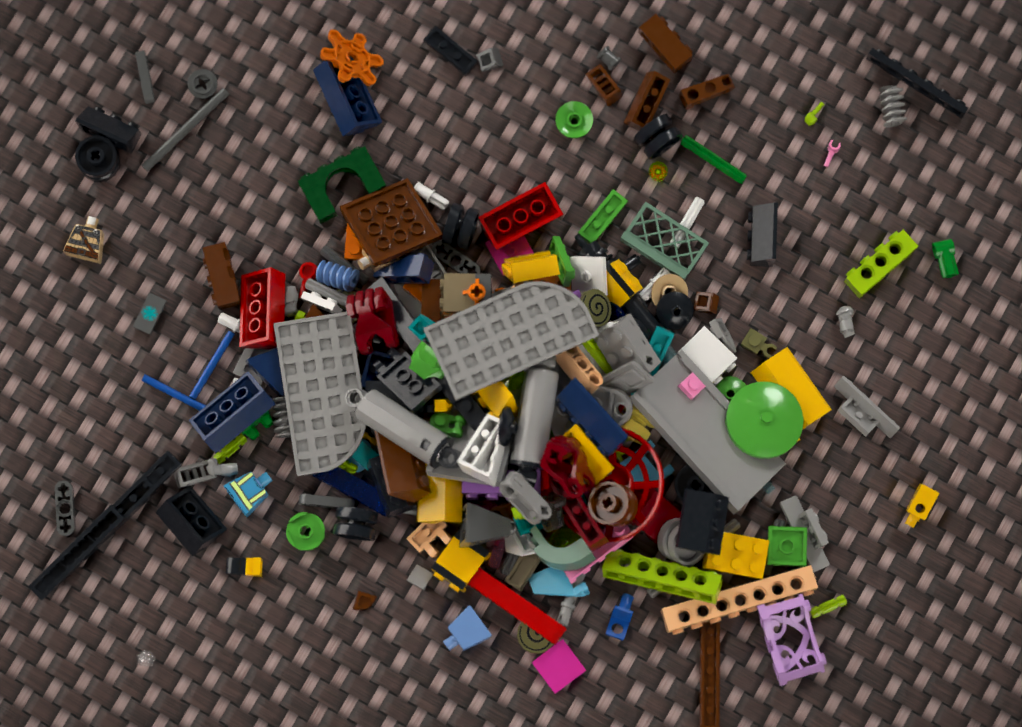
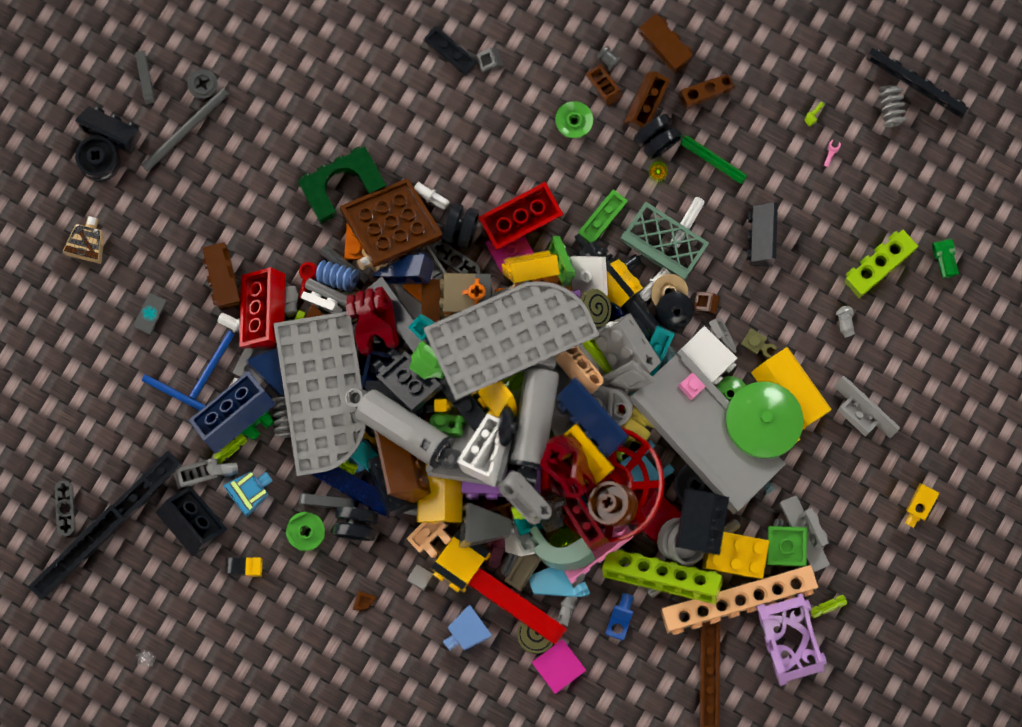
dark blue slope [313,56,382,136] -> none
orange plate [320,29,384,86] -> none

